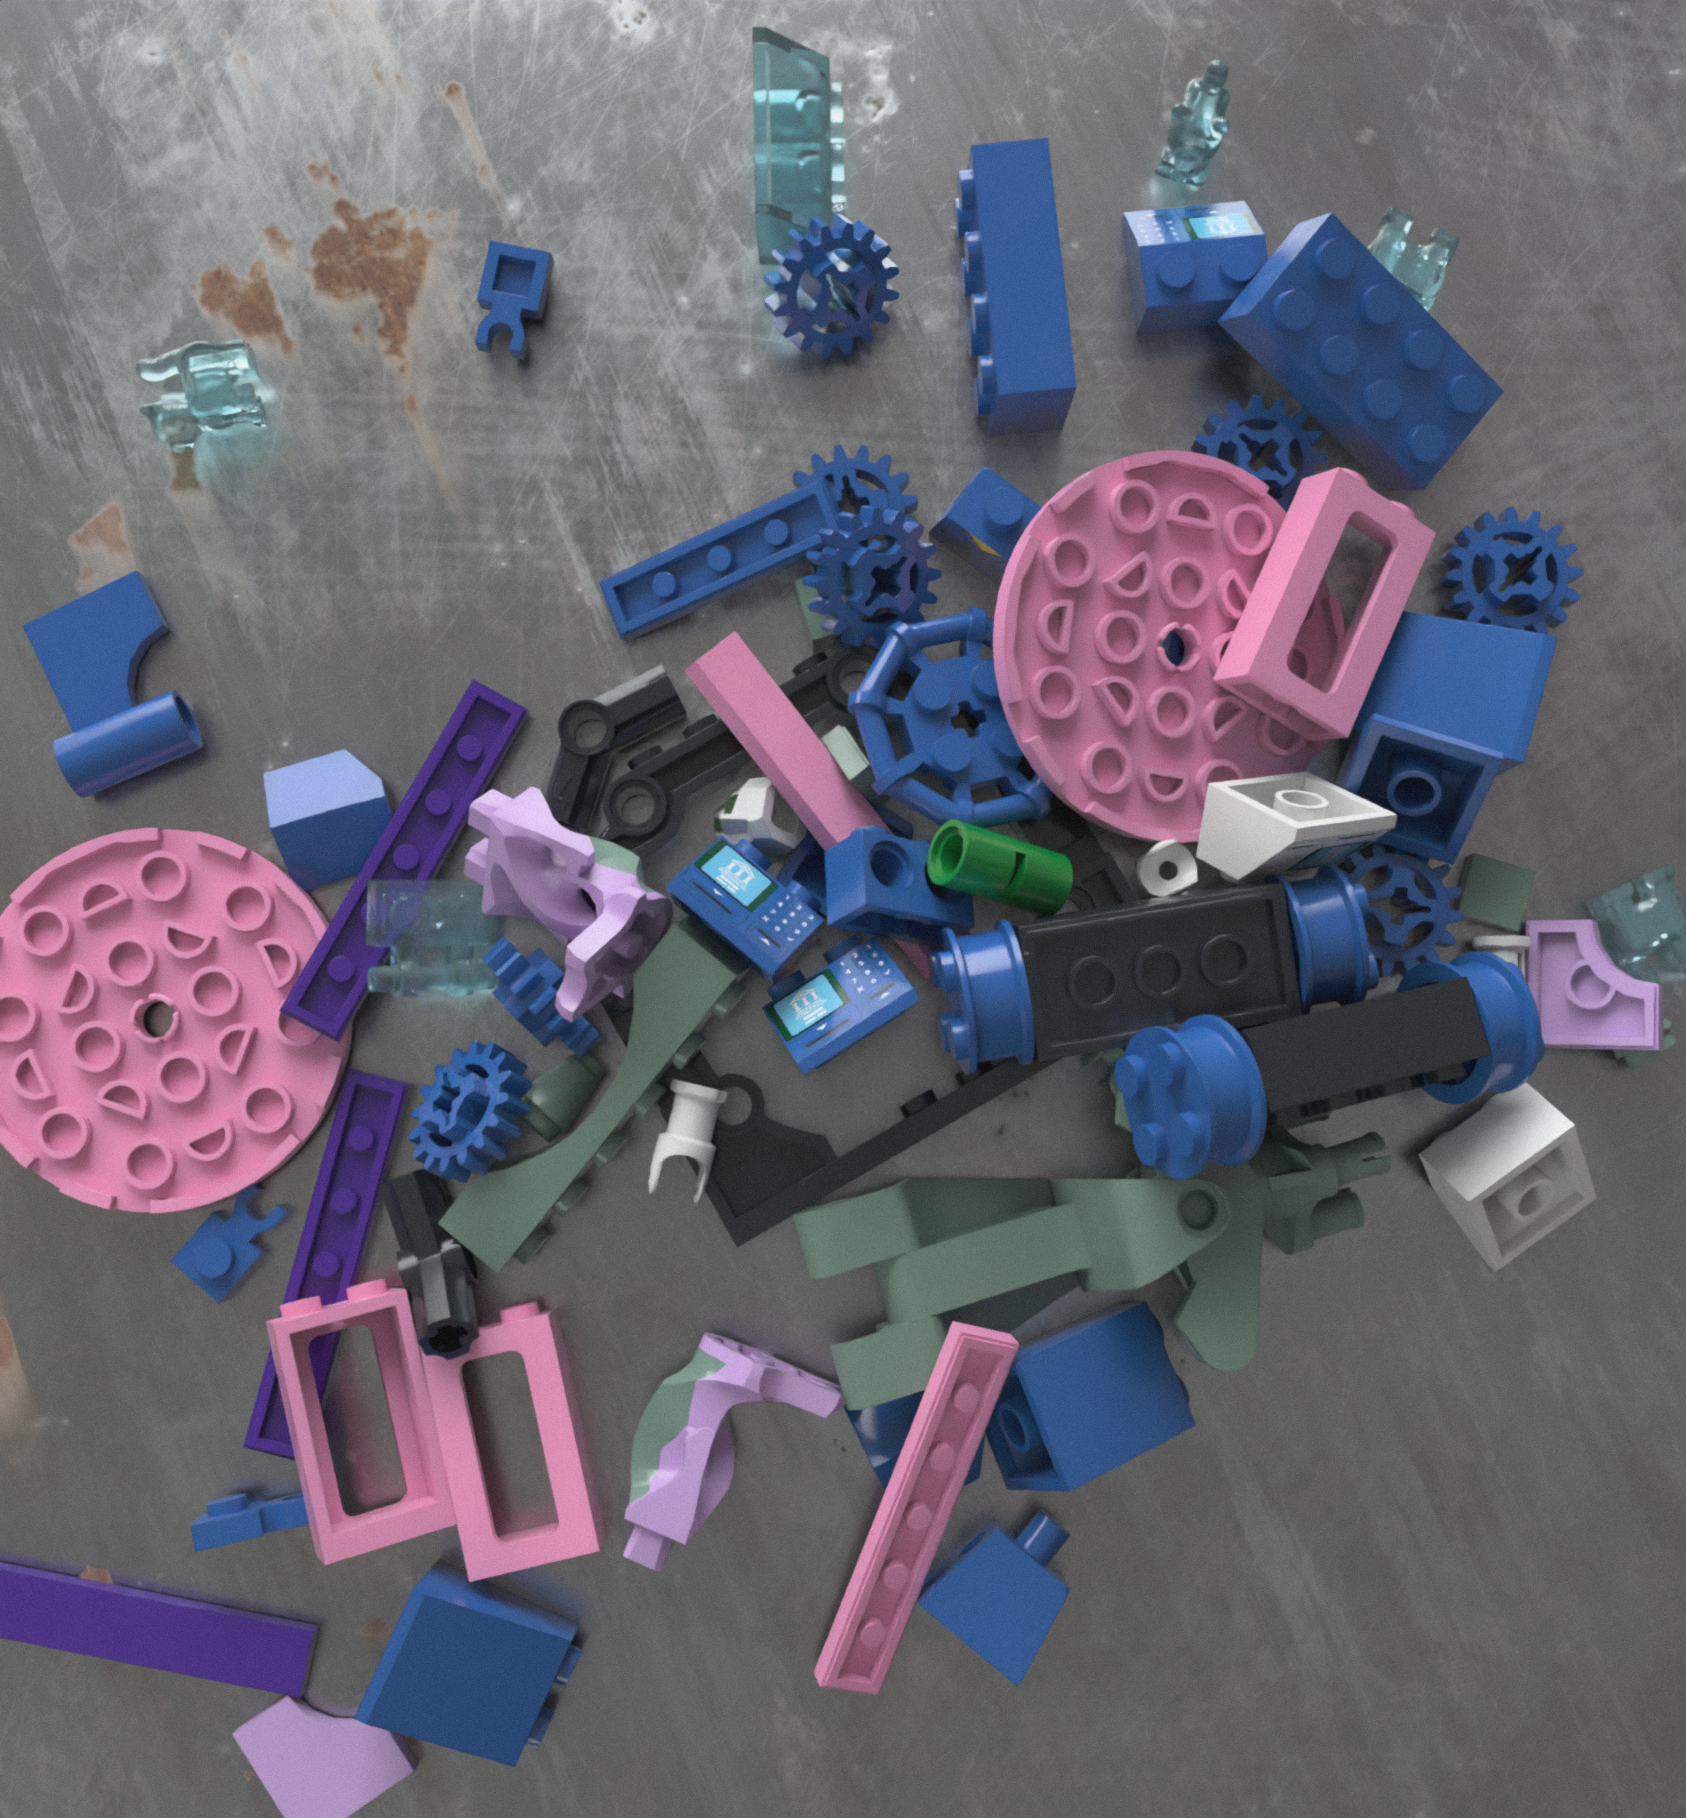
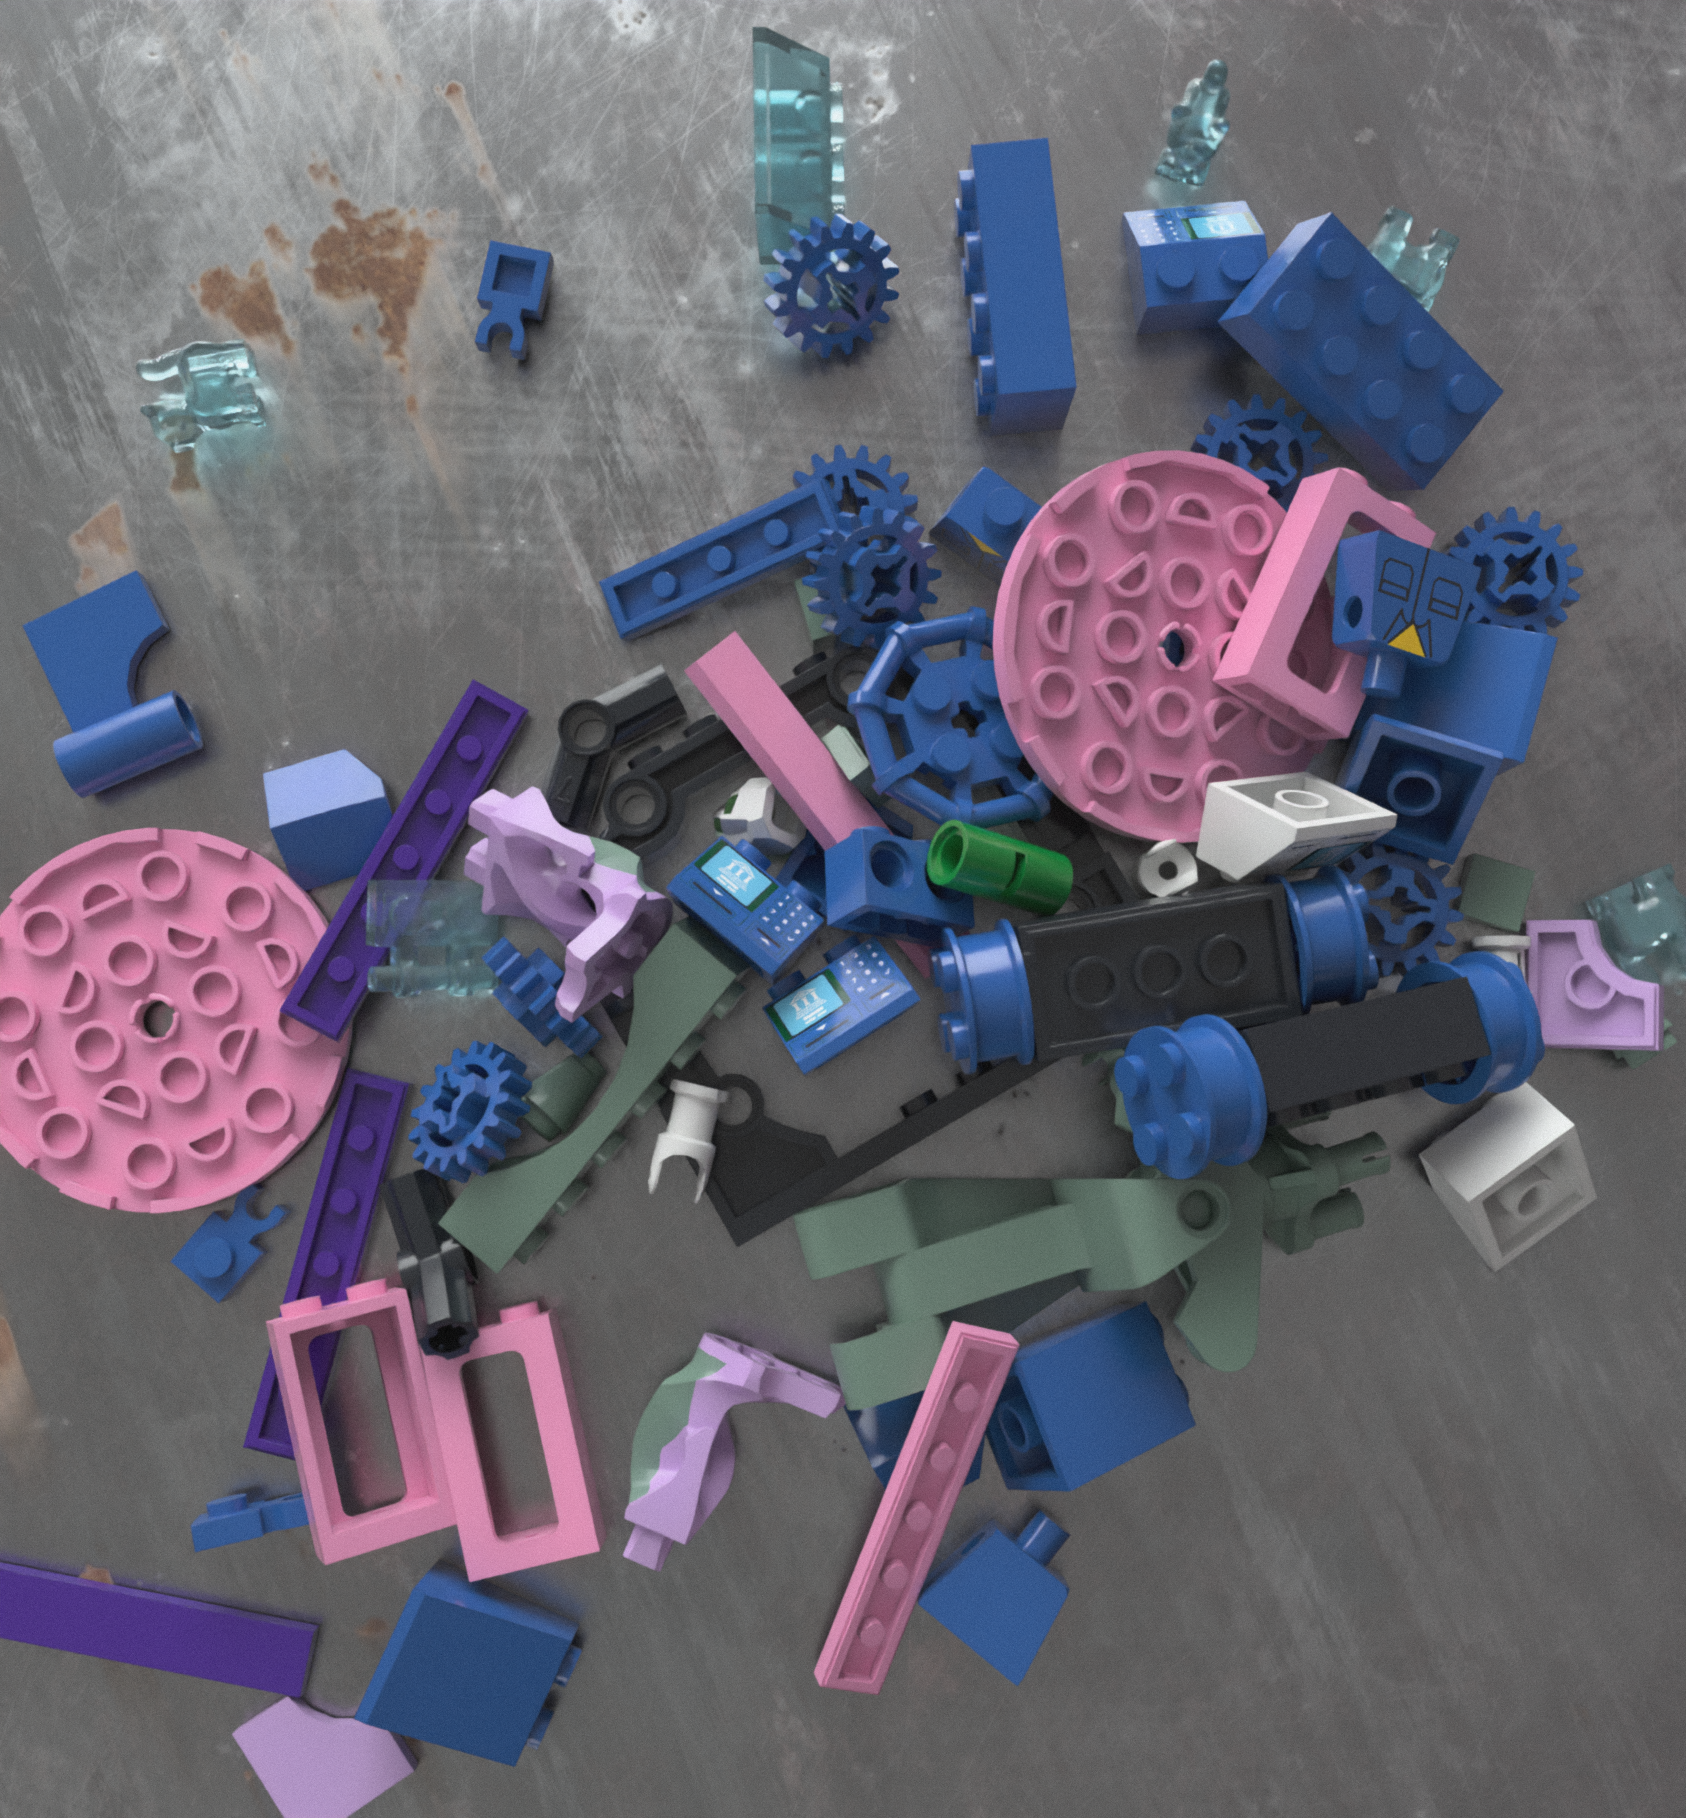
none -> blue torso [1332,530,1481,699]

